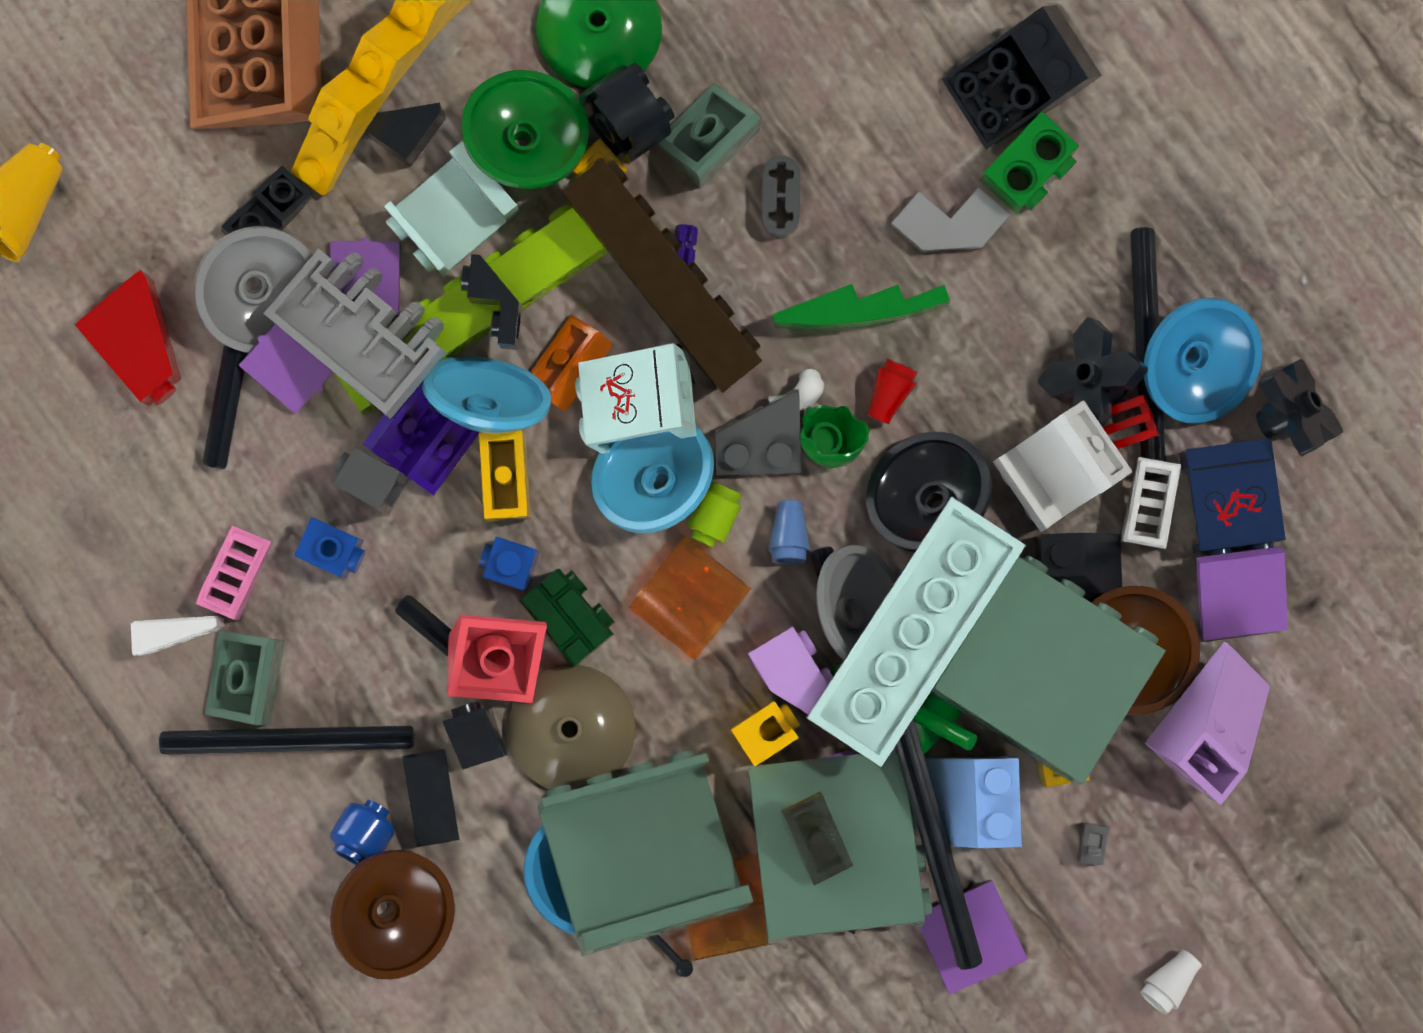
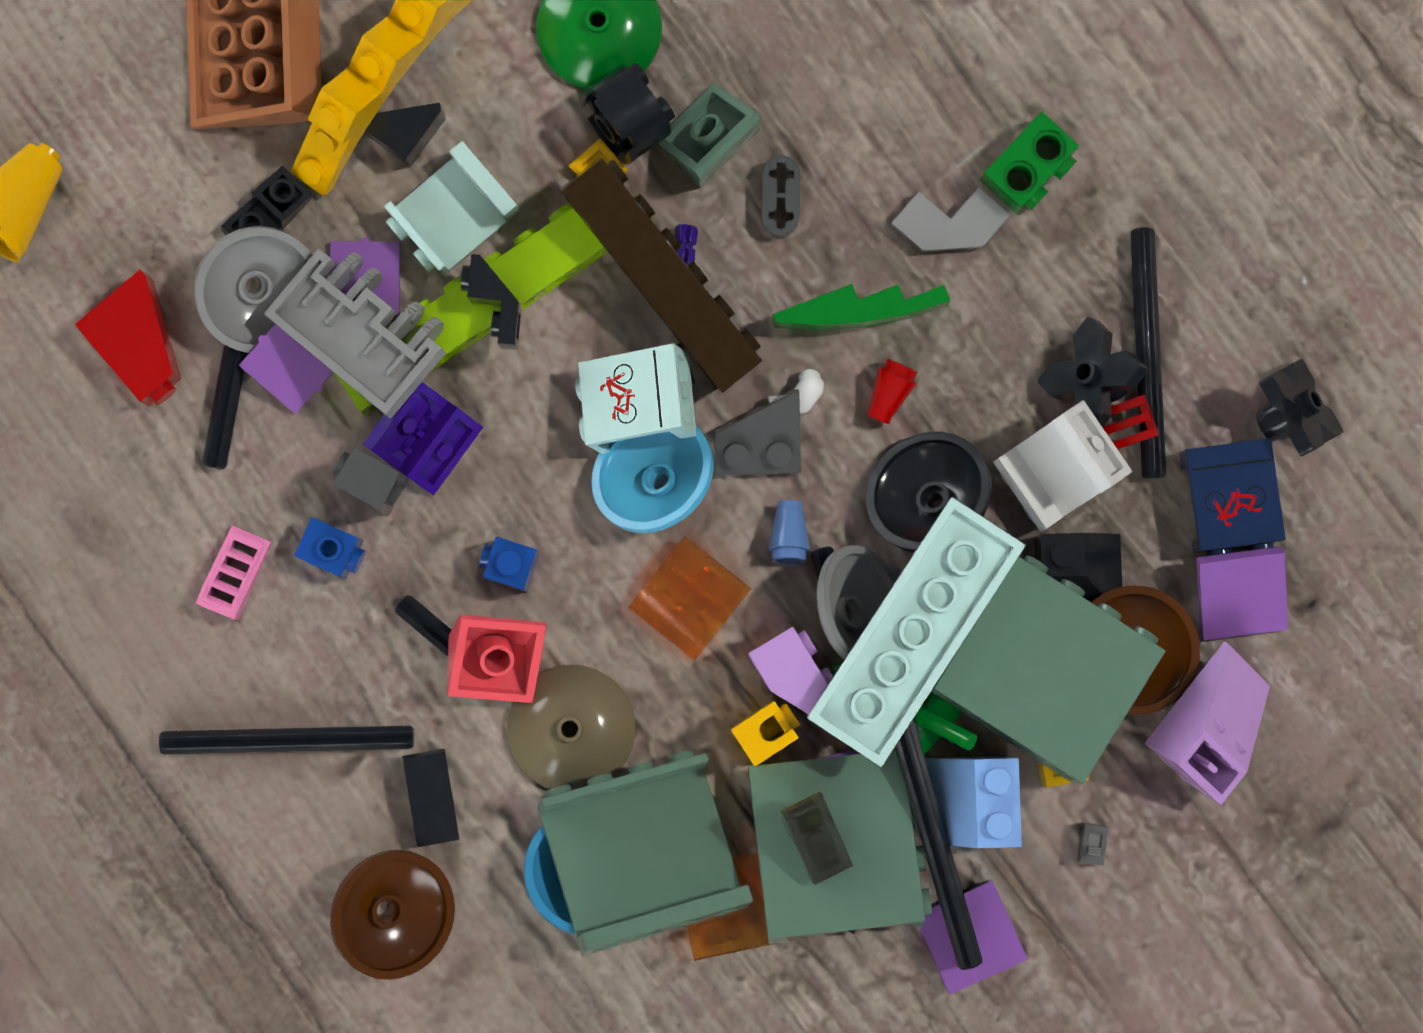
white slope [130,616,225,656] -> none
sand green slope [205,630,285,725] -> none
blue head [330,800,395,865] -> none
medium azure dish [422,356,551,433] -> none
black slope [443,702,507,770] -> none
green dish [461,70,589,189] -> none
yellow brick [479,430,531,522] -> none
dark green brick [519,568,615,667] -> none
orange slope [530,314,612,412] -> none
black hinge [650,934,693,977] -> none
lime brick [686,481,742,548] -> none
green hair [800,405,870,469] -> none
black slope [941,5,1102,149] -> none
white slope [1121,457,1181,549] -> none
white cone [1140,949,1202,1015] -> none
dark azure dish [1144,298,1262,423] -> none

